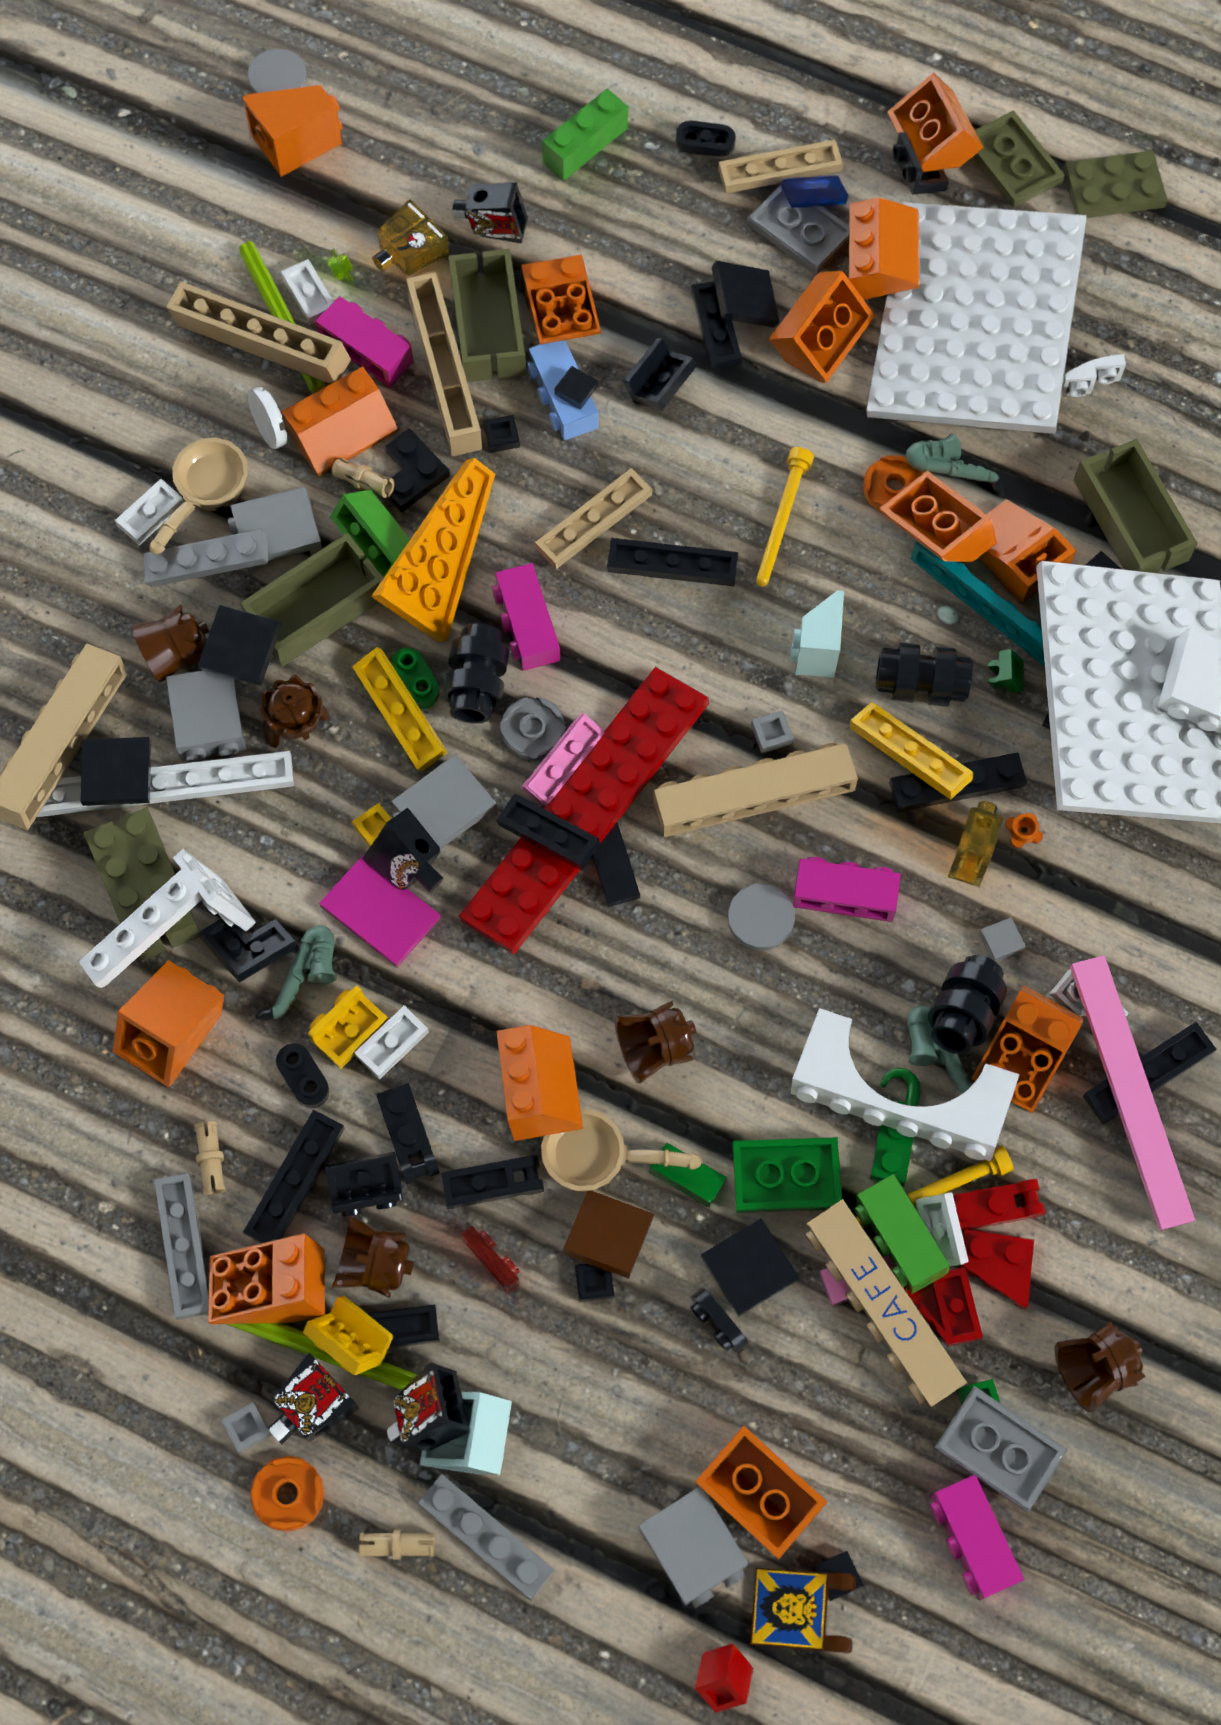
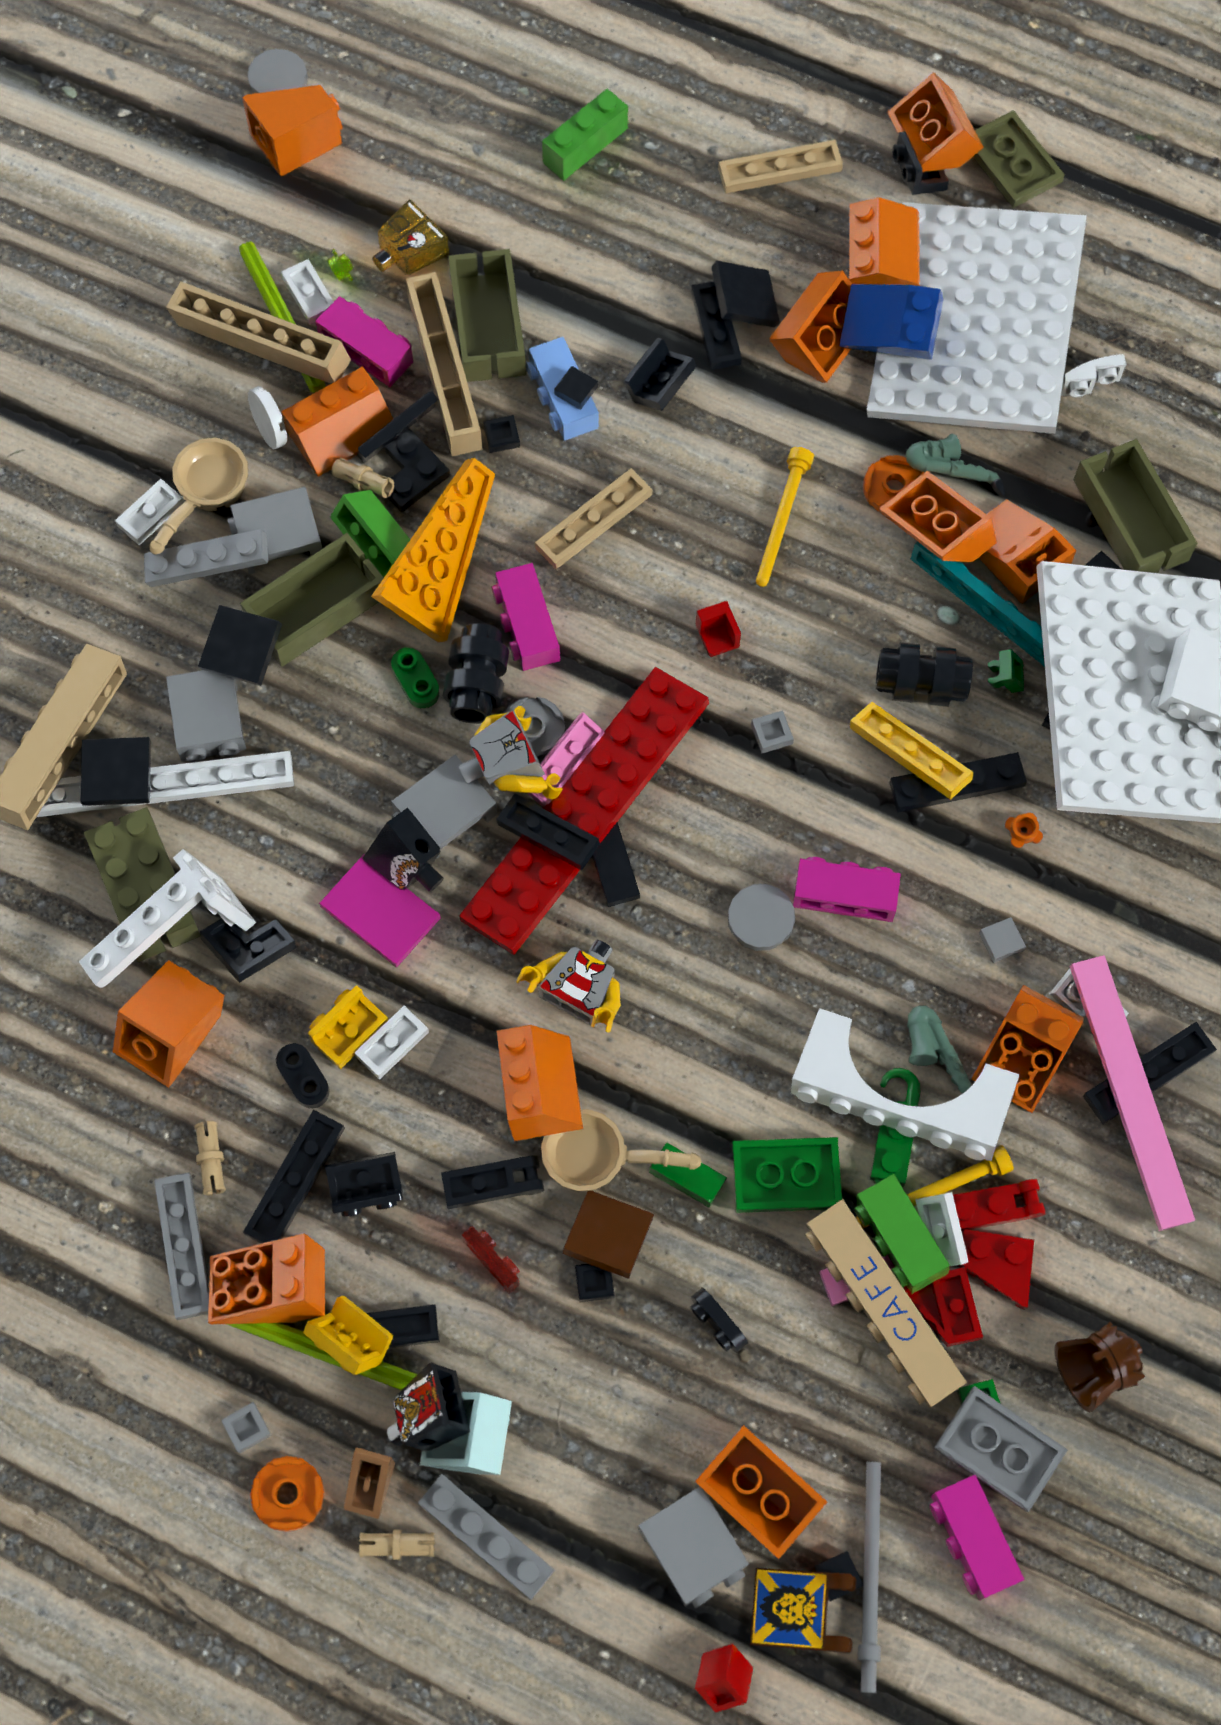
reddish brown hat [131,605,210,682] -> none
sand green piece [255,925,337,1020] -> none
reddish brown hat [260,675,330,748] -> none
torso [267,1353,359,1444] -> none
reddish brown hat [332,1215,414,1298] -> none
yellow plate [352,647,448,772] -> none
yellow tile [352,803,391,848] -> none
black plate [376,1083,440,1185] -> none
black torso [452,182,528,243] -> none
orange slope [521,254,601,345] -> none
black plate [607,538,738,587] -> none
reddish brown hat [614,1001,696,1084] -> none
tan brick [653,743,858,838] -> none
black plate [676,120,736,157] -> none
black tile [701,1218,799,1317] -> none
light grey tile [746,180,849,275] -> none
clear blue tile [781,175,849,208] -> none
light aqua slope [790,590,844,678] -> none
black piece [928,955,1007,1054] -> none
clear yellow torso [948,801,1003,887] -> none
olive plate [1064,150,1168,218] -> none
none -> medium nougat slope [344,1448,395,1519]
none -> black tile [357,391,439,464]
none -> torso [459,706,563,799]
none -> torso [516,940,621,1033]
none -> red panel [695,600,741,657]
none -> blue slope [839,284,944,360]
none -> light grey bar [858,1462,881,1693]

